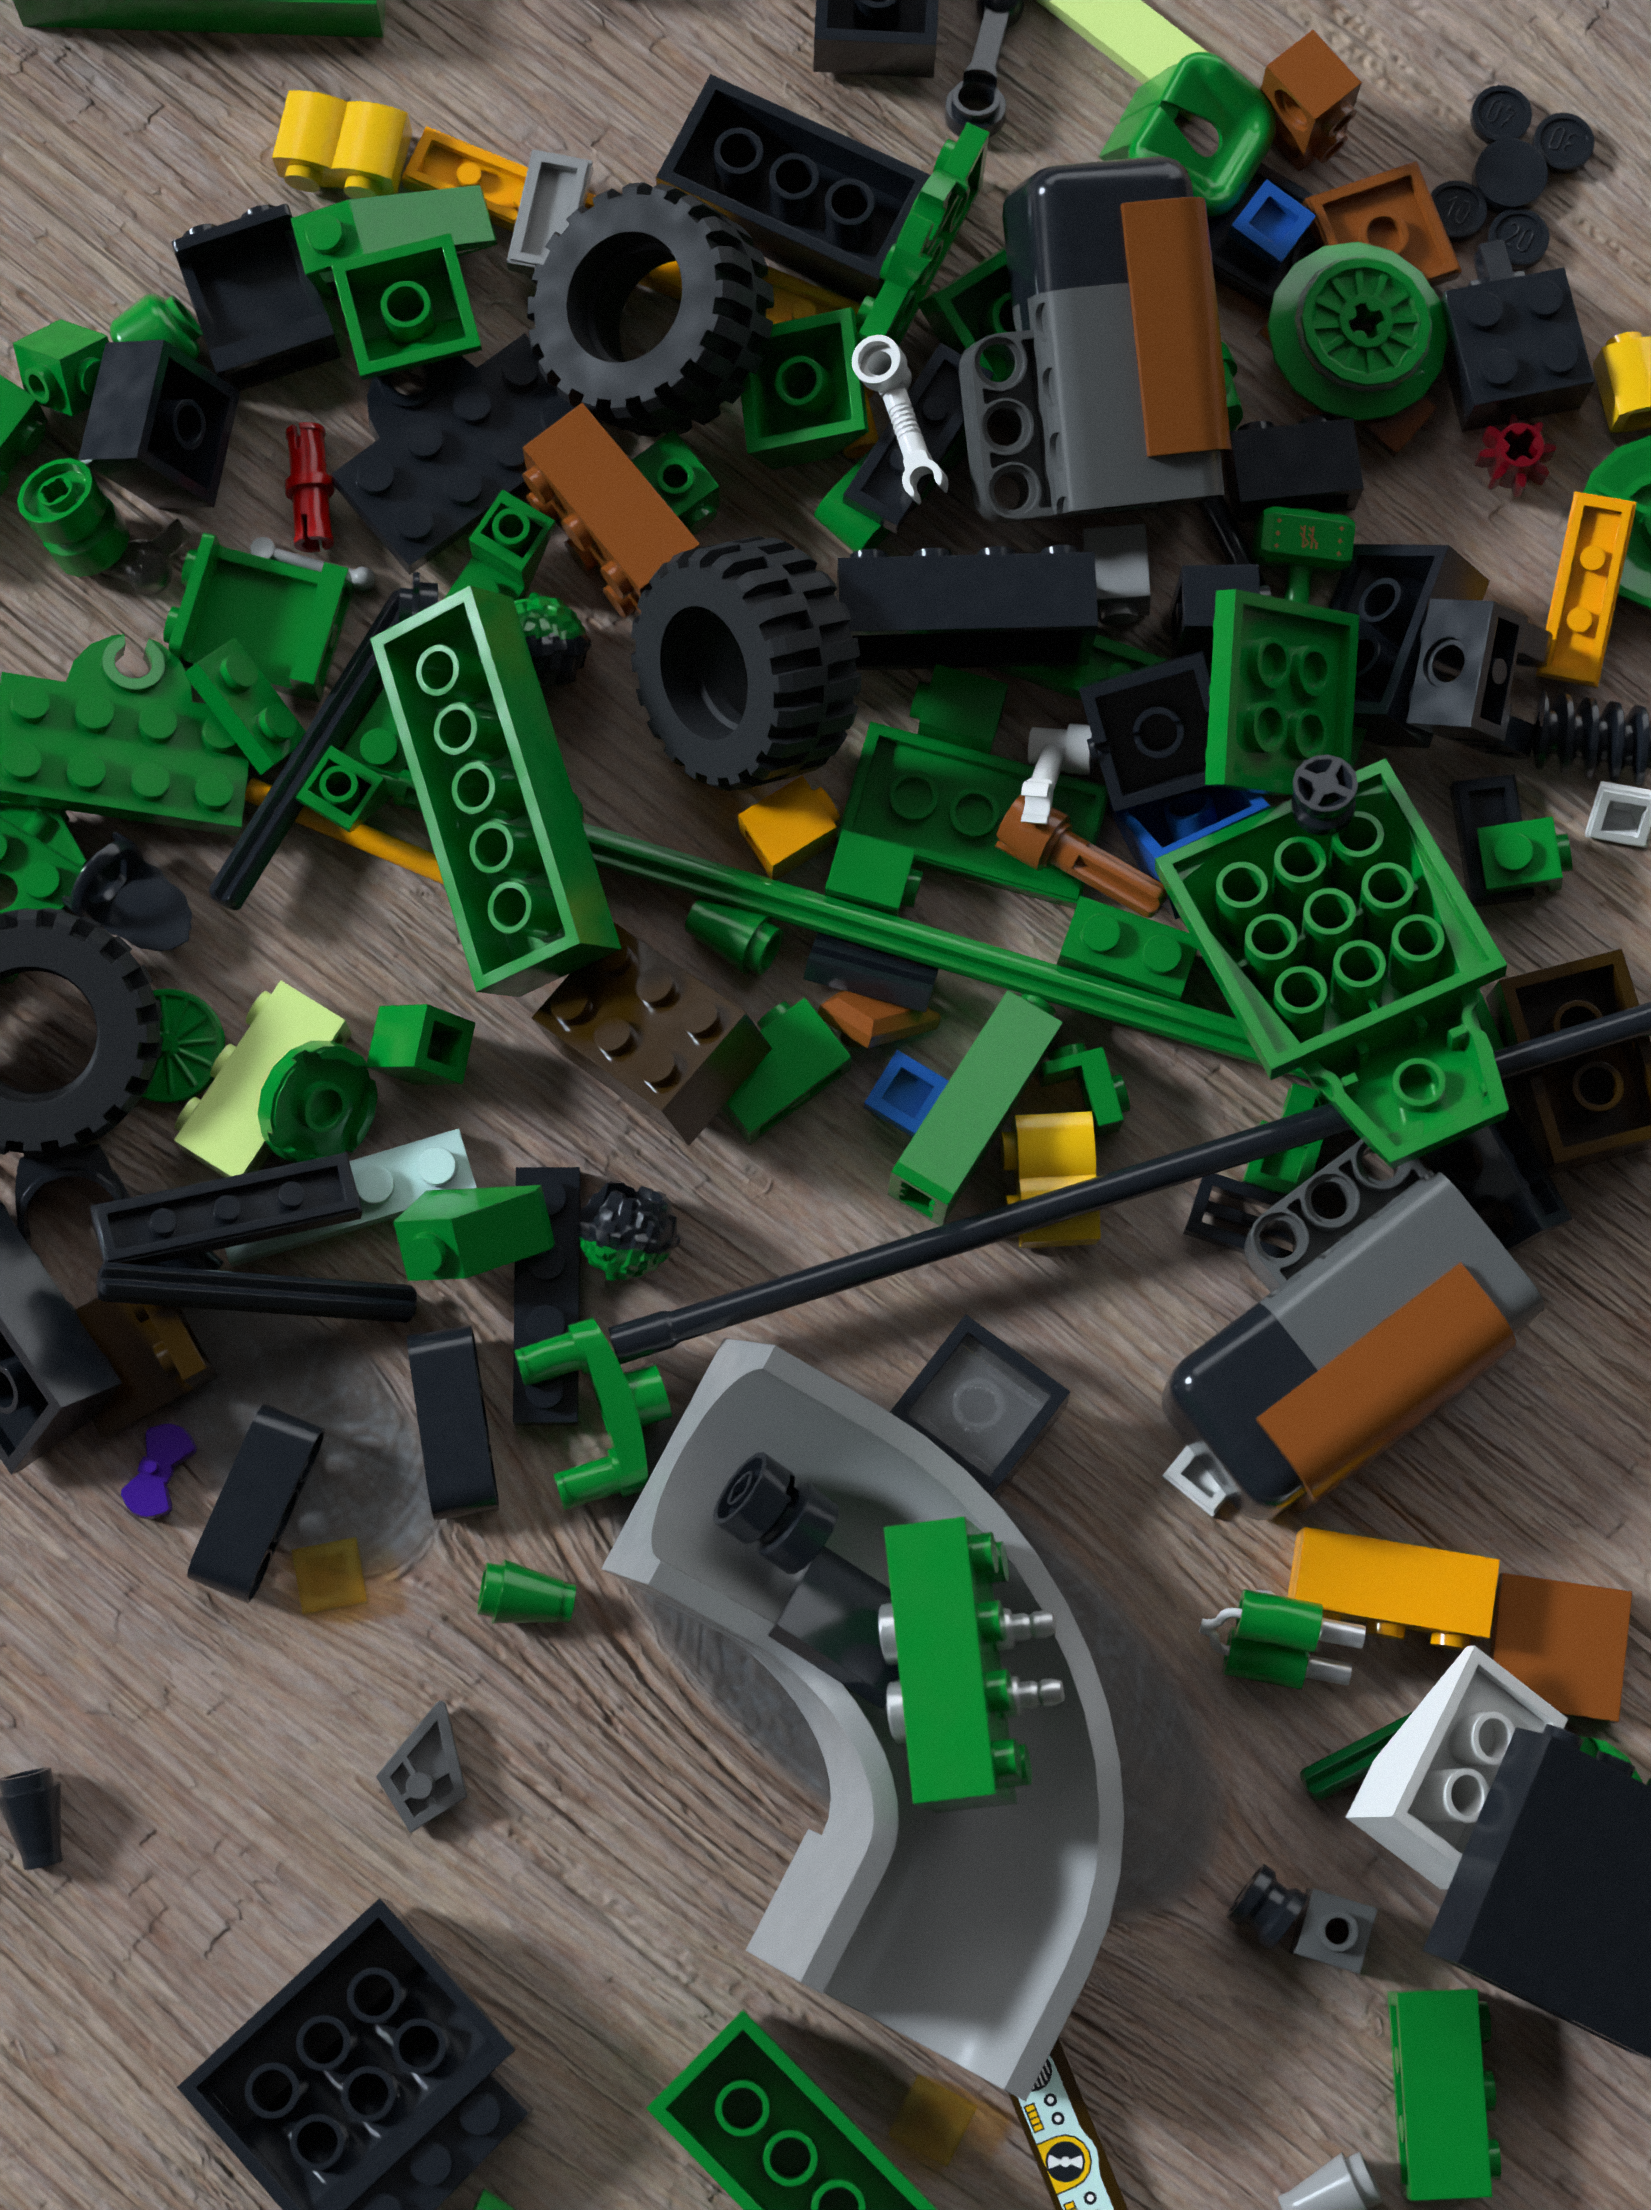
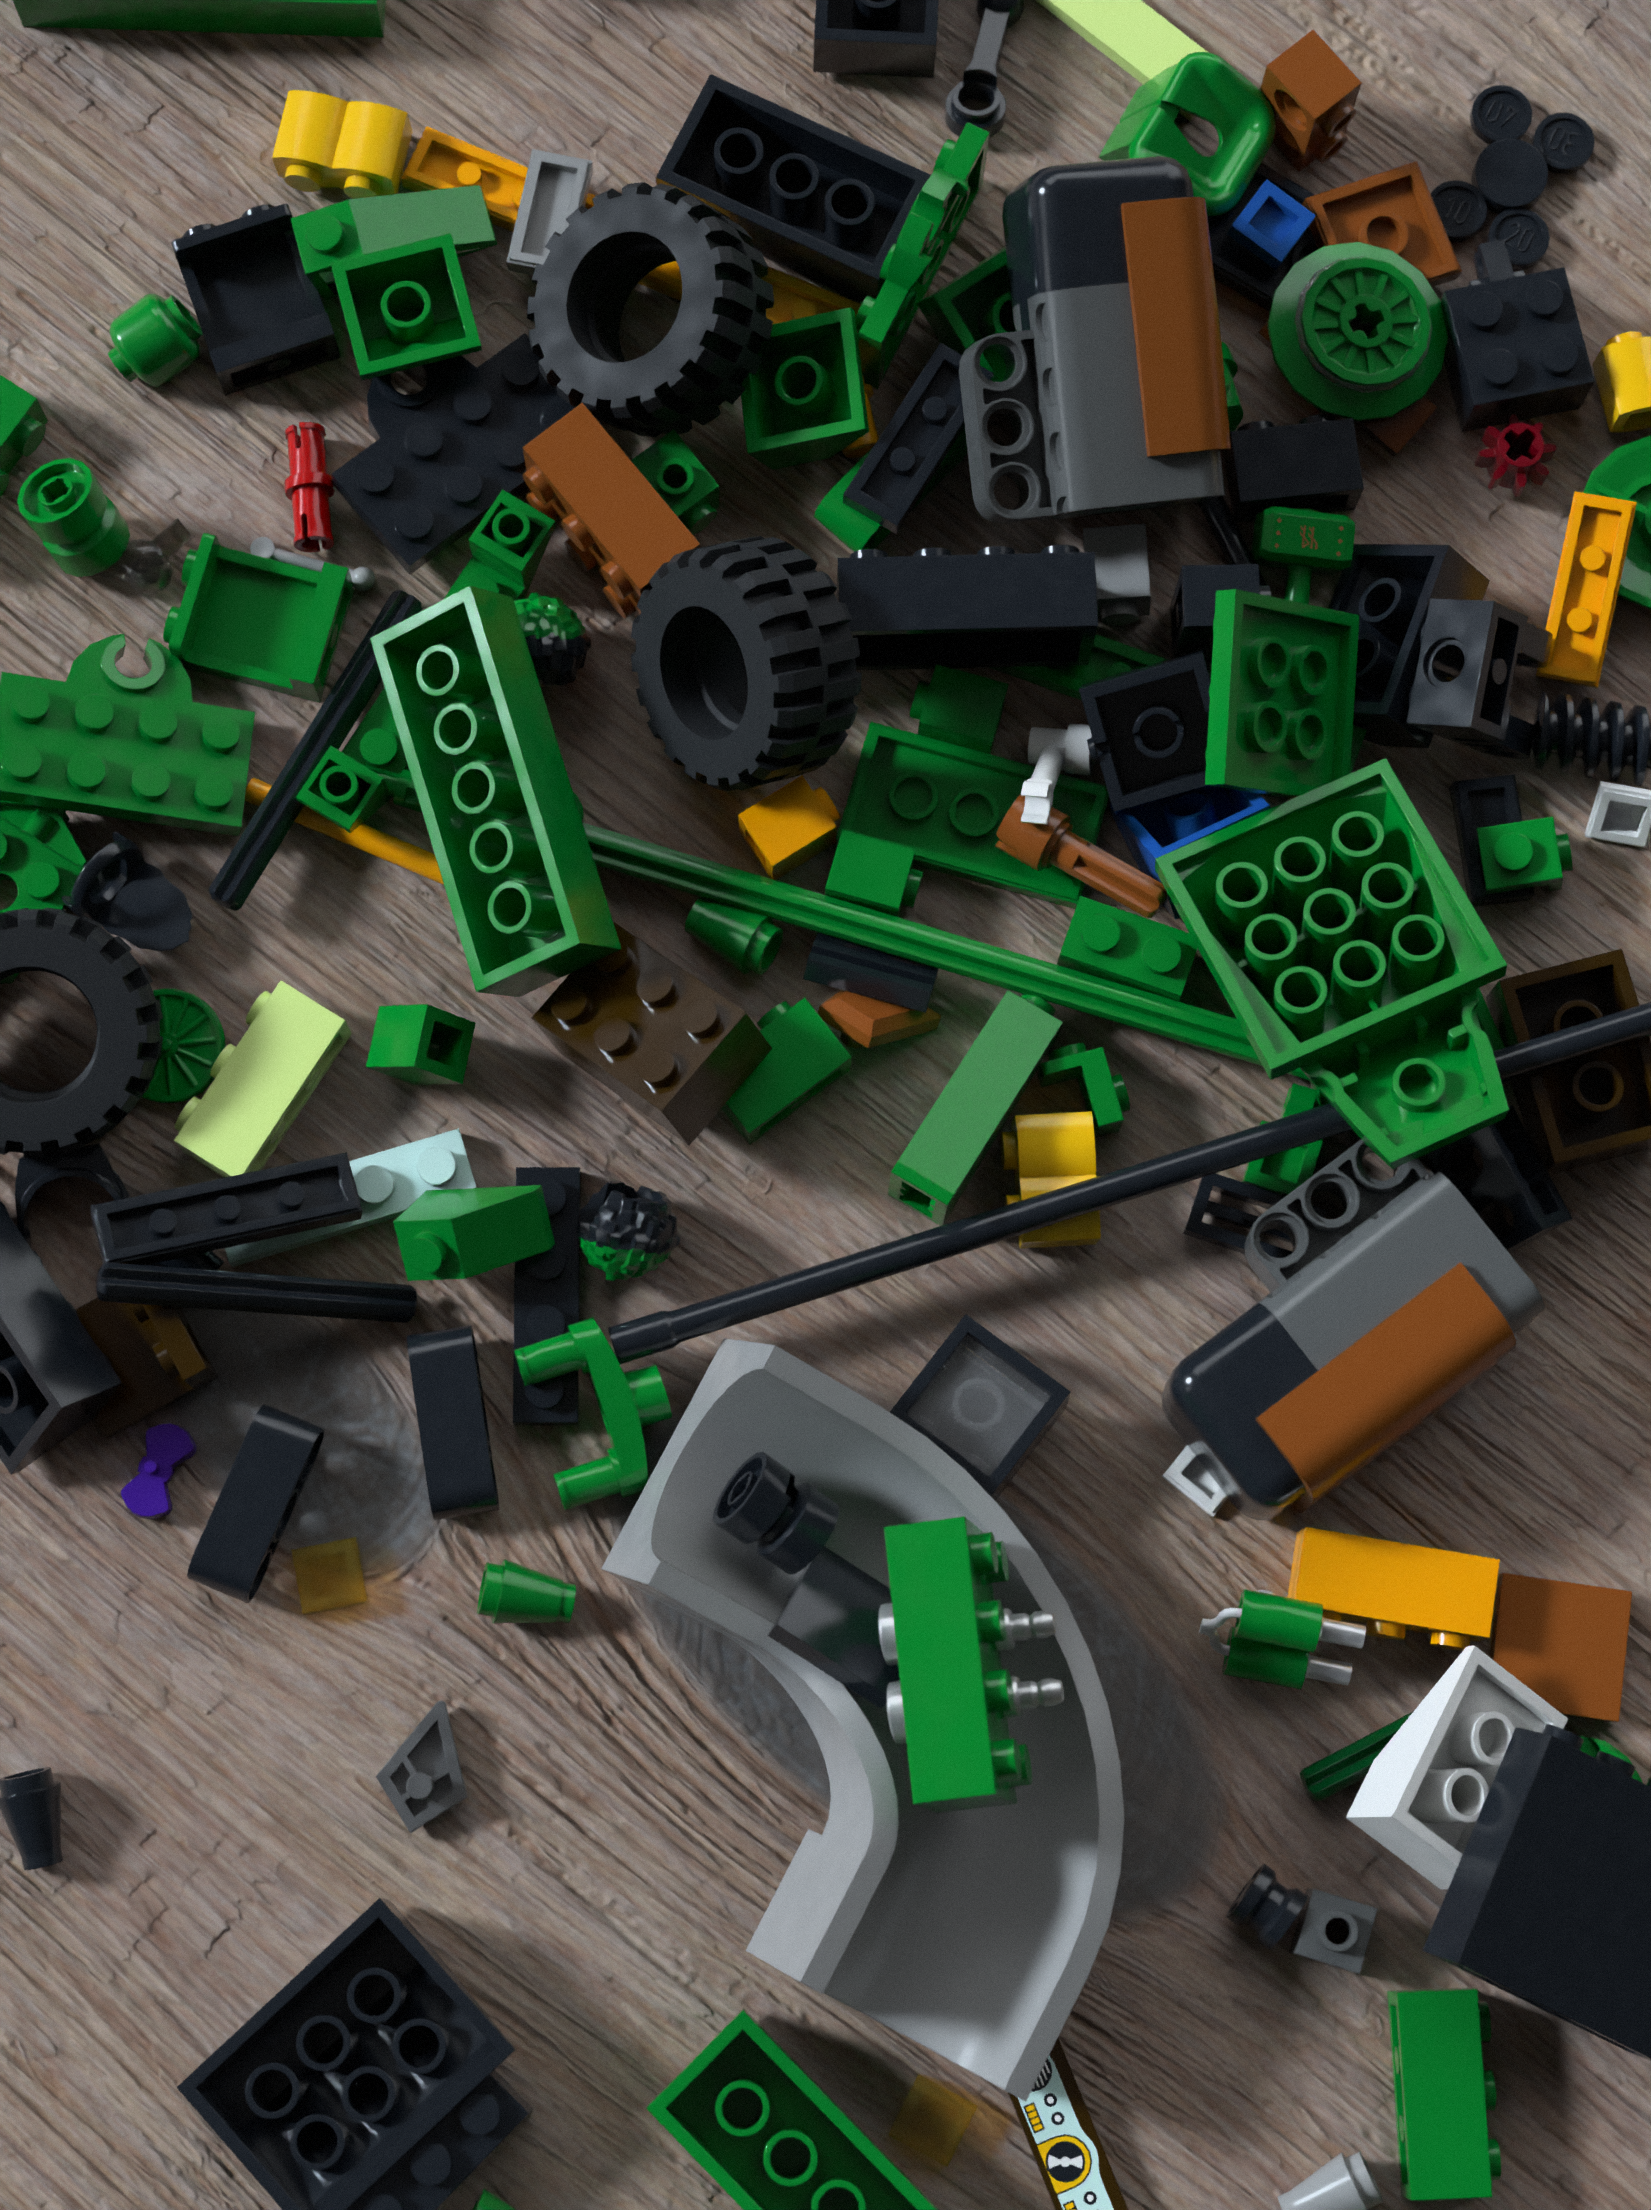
green brick [13,319,109,417] -> none
black brick [78,340,240,509] -> none
green plate [184,637,306,775] -> none
green tile [258,1041,378,1163] -> none
black plate [398,572,438,623] -> none
white brick [852,335,949,504] -> none
blue plate [863,1050,949,1137] -> none
black wheel [1291,755,1358,836] -> none

